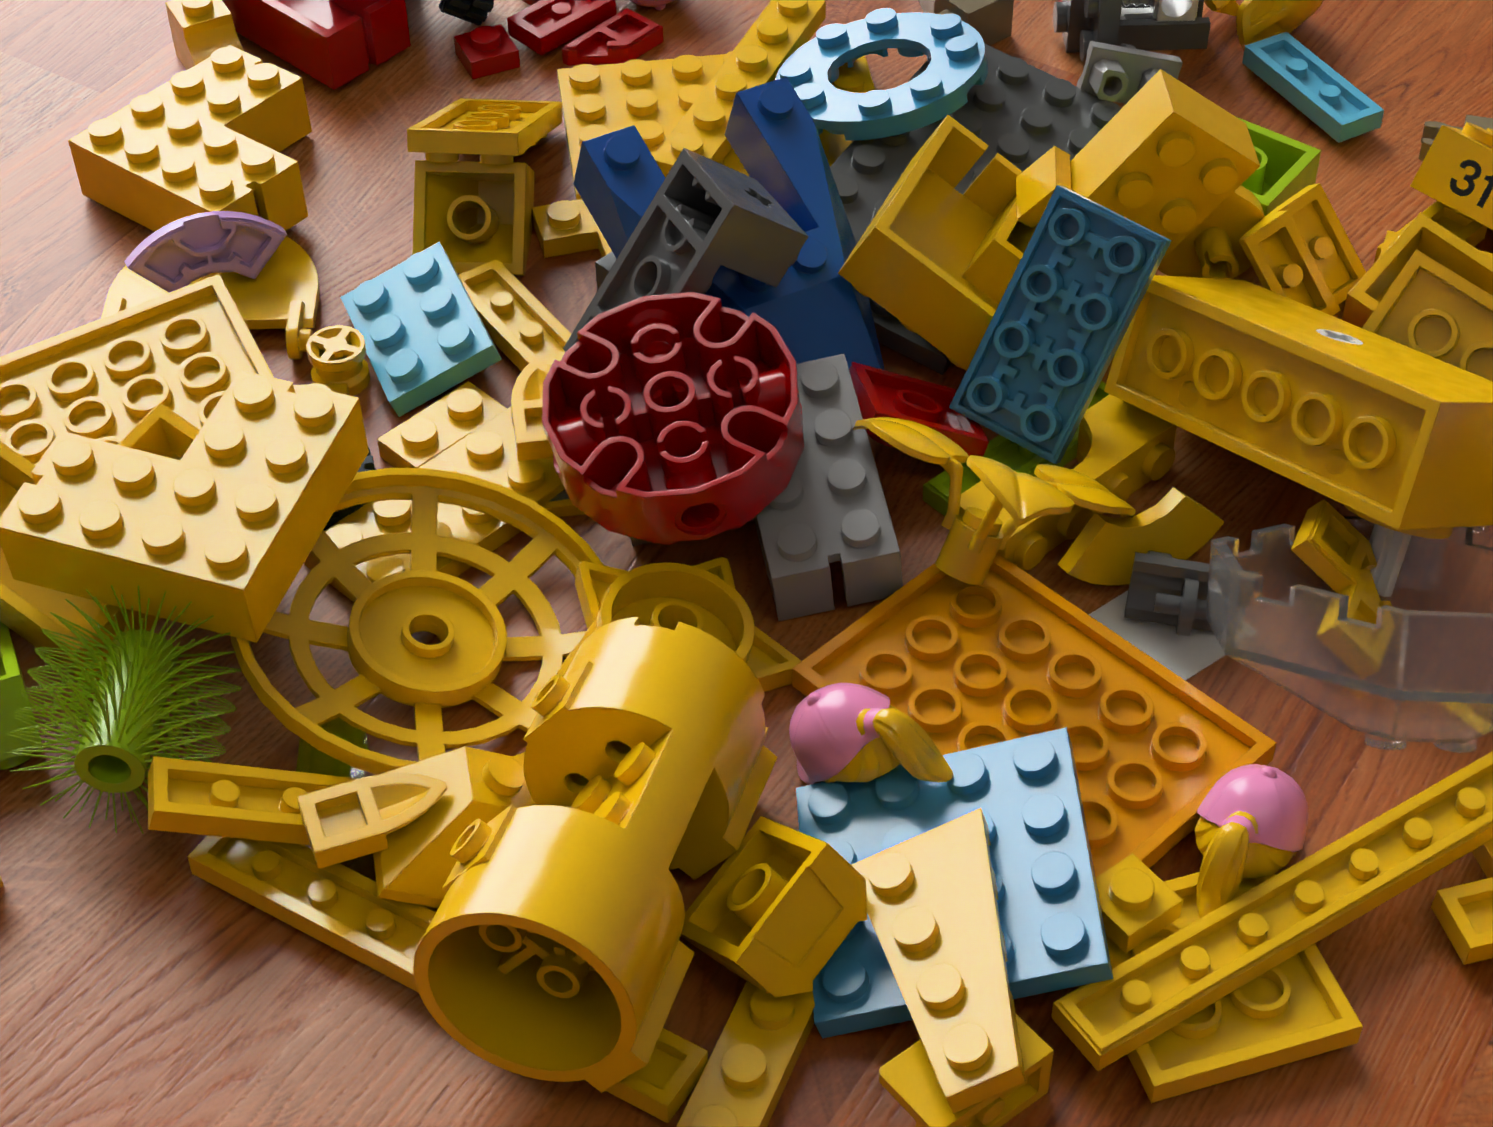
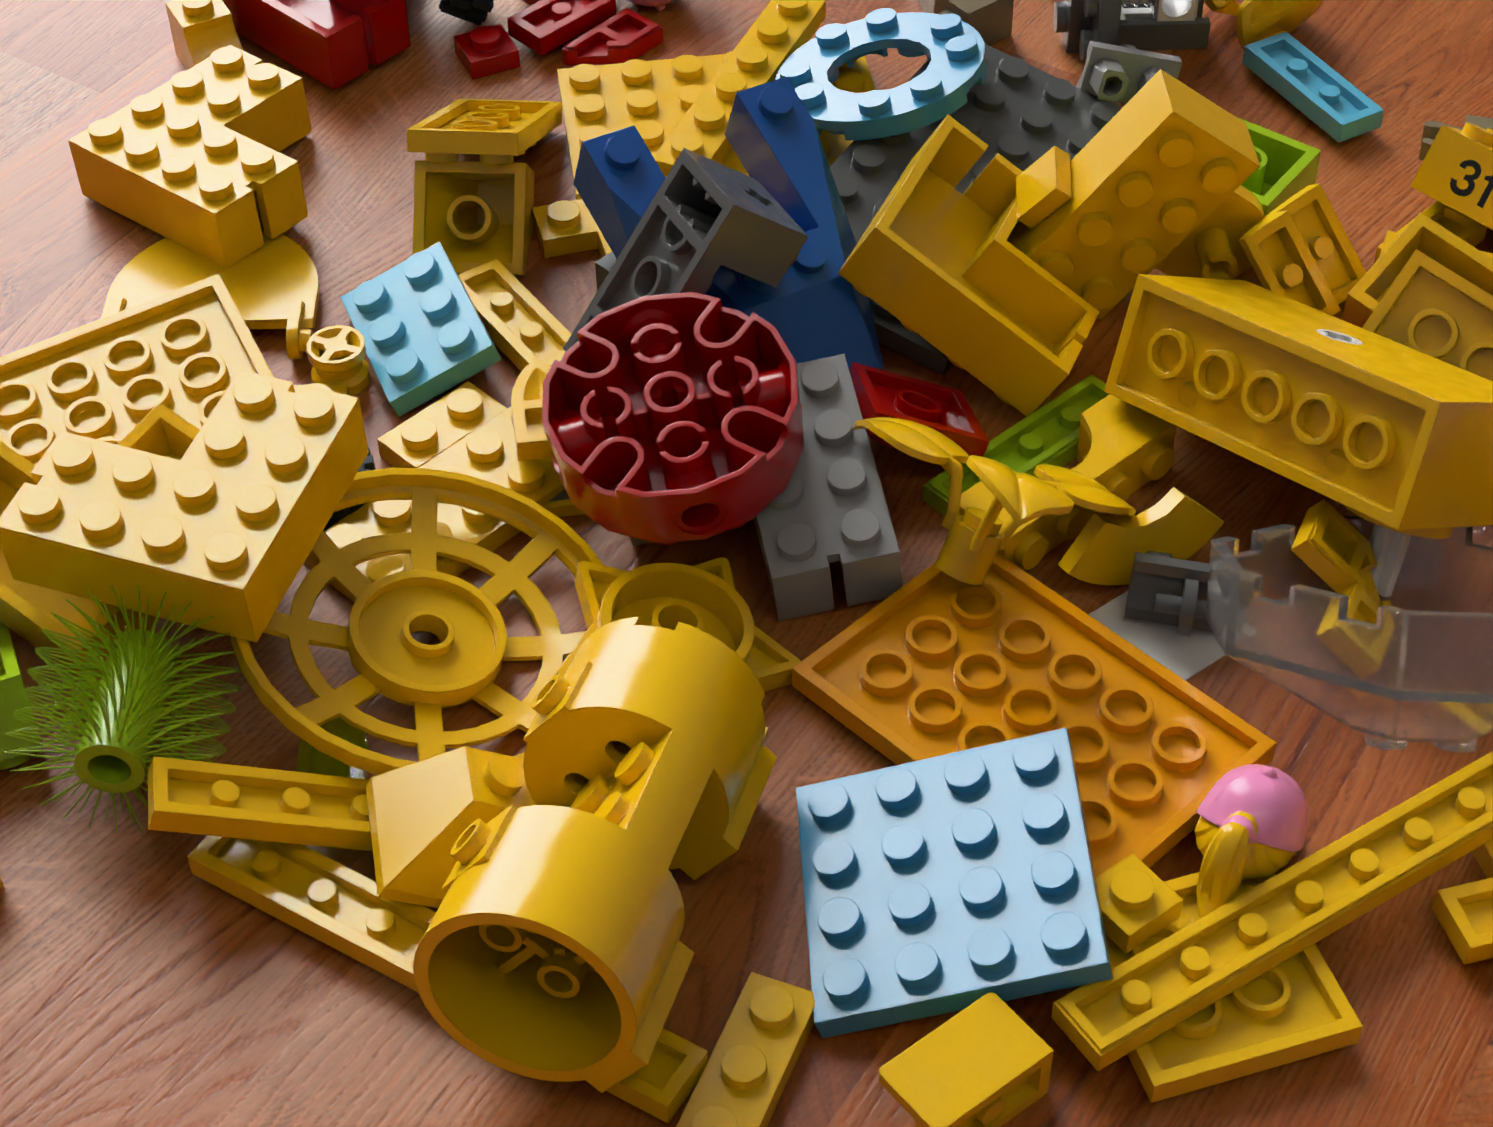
lavender tile [125,211,287,293] -> none
yellow plate [297,773,447,869] -> none
yellow slope [681,816,867,998] -> none
hair [789,683,953,785] -> none
yellow wing [852,808,1025,1114] -> none
dark azure tile [949,185,1172,464] -> none

